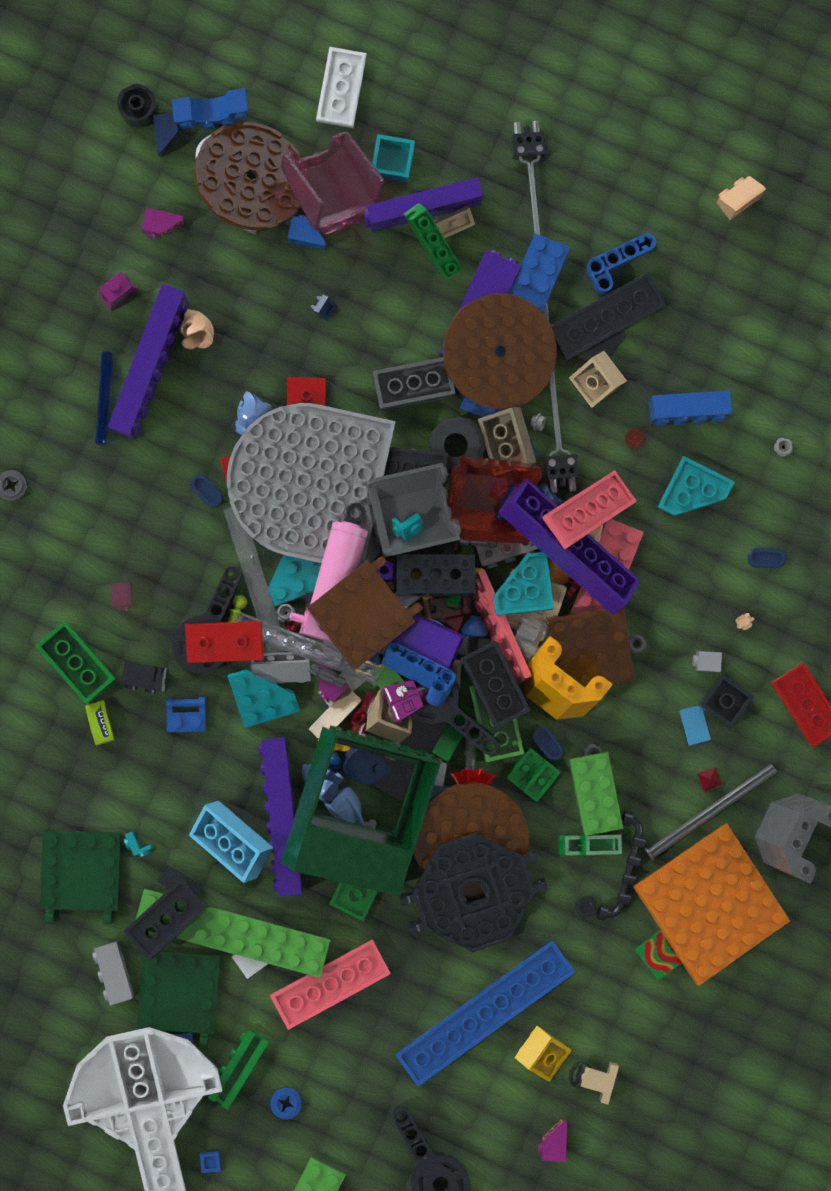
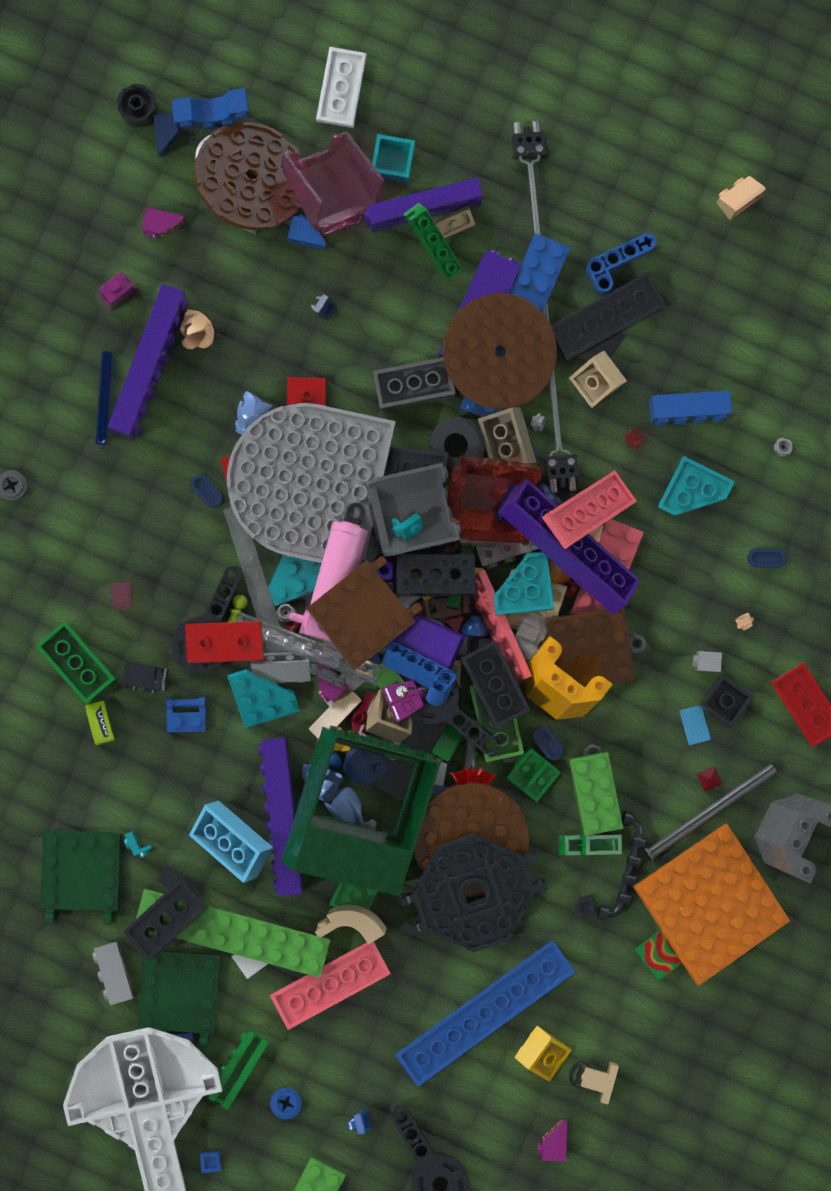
none -> tan arch [315,905,387,944]
none -> blue tile [347,1110,372,1135]

